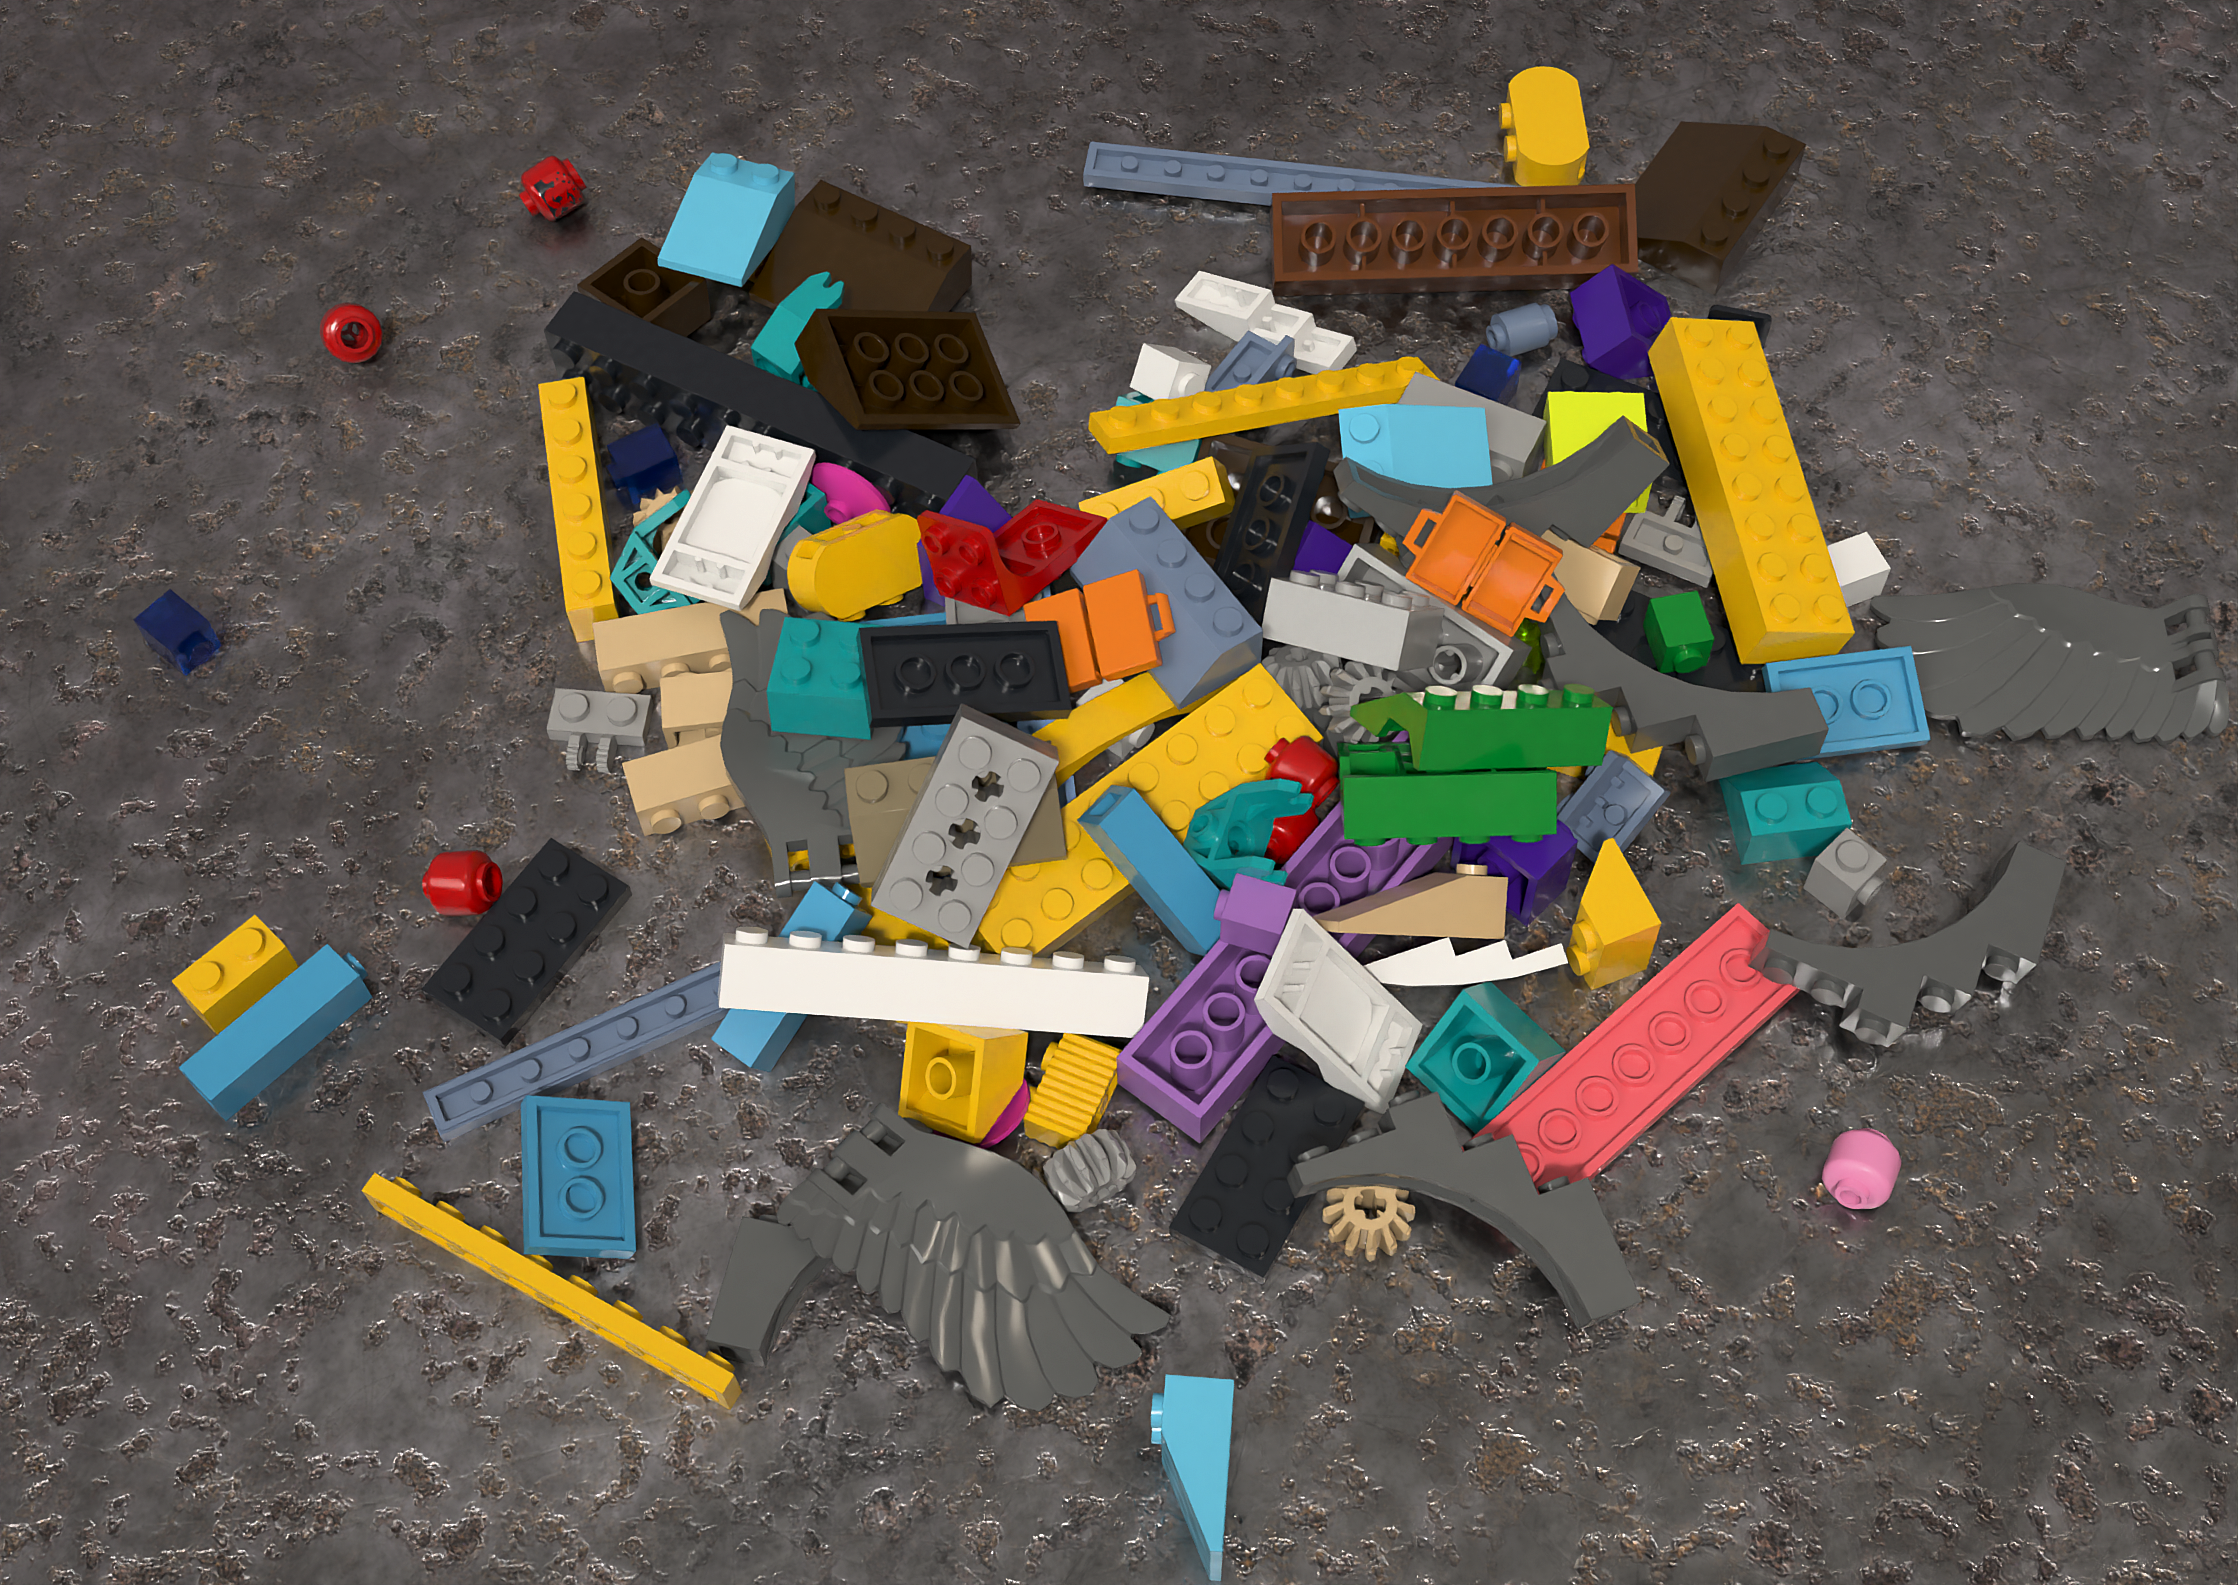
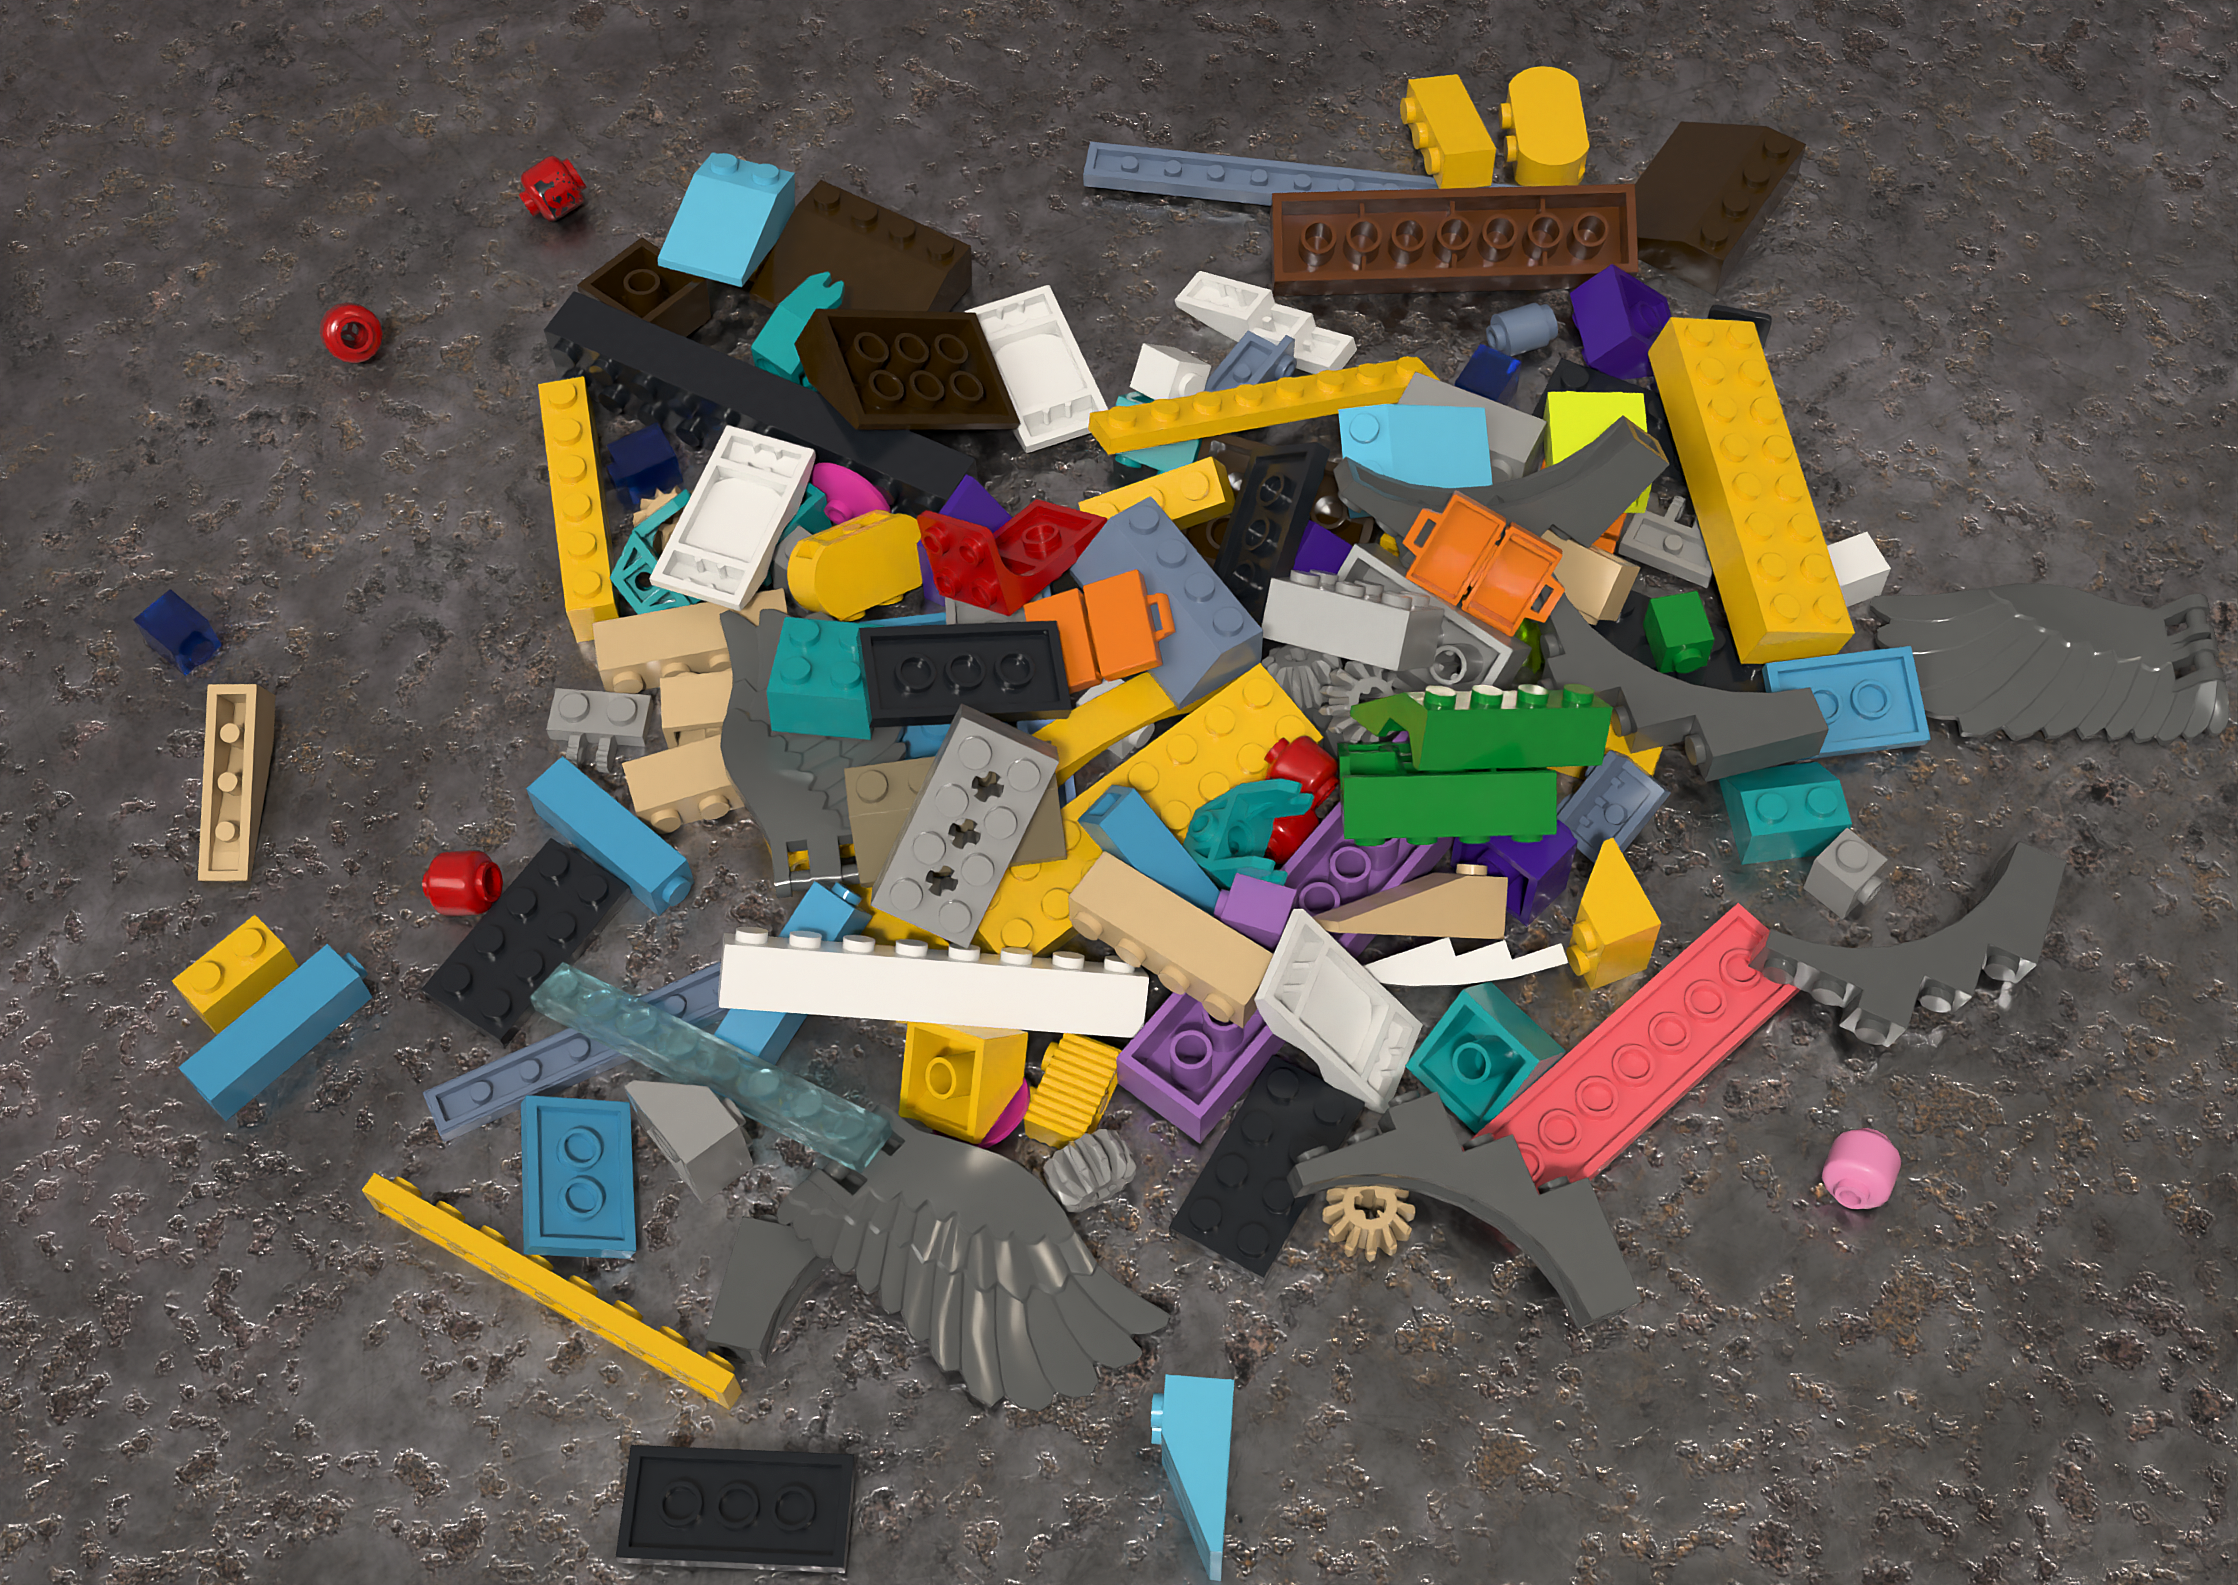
none -> tan slope [198,684,276,882]
none -> dark azure brick [526,756,695,916]
none -> clear light blue plate [530,962,893,1173]
none -> black plate [615,1445,856,1573]
none -> light grey slope [624,1080,754,1204]
none -> white slope [965,285,1108,454]
none -> tan brick [1068,851,1274,1028]
none -> yellow brick [1400,74,1496,189]

